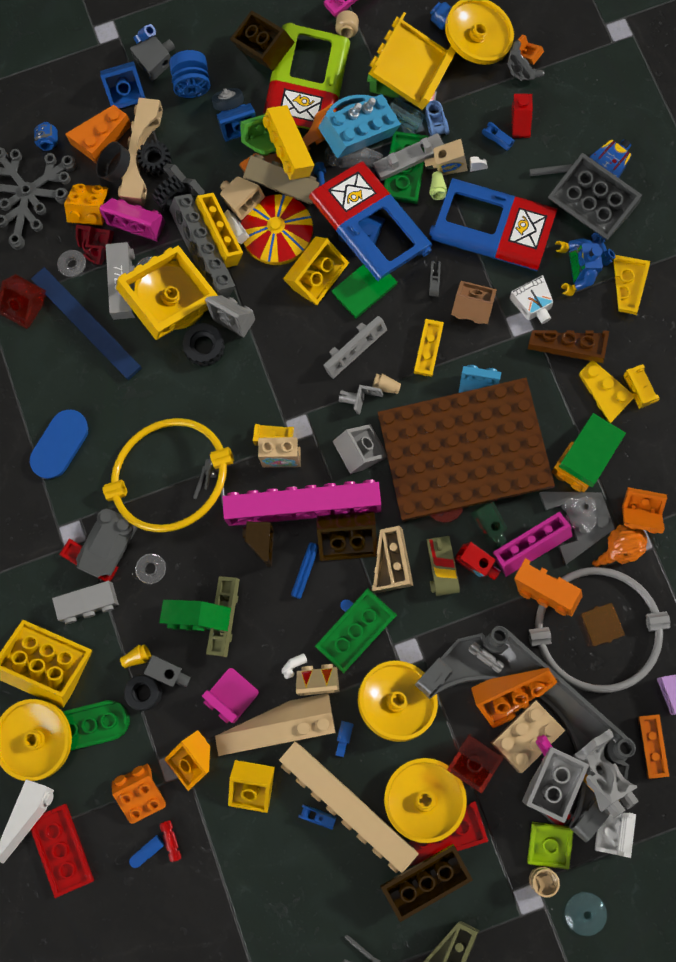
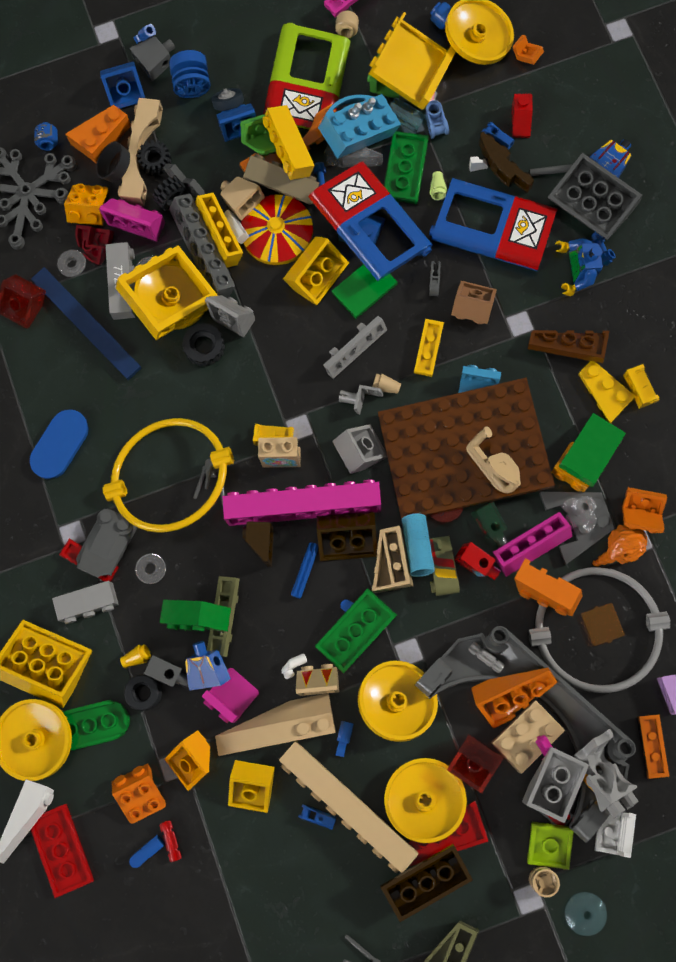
dark brown brick [230,10,295,71] -> none
light grey hinge [373,133,444,181] -> none
tan torso [424,139,468,175] -> none
dark grey piece [507,40,545,81] -> none
white torso [510,275,553,324] -> none
yellow wing [613,255,650,315] -> none
none -> blue torso [185,641,231,690]
none -> medium azure piece [401,513,435,577]
none -> tan piece [466,427,521,494]
none -> dark brown slope [479,132,534,193]

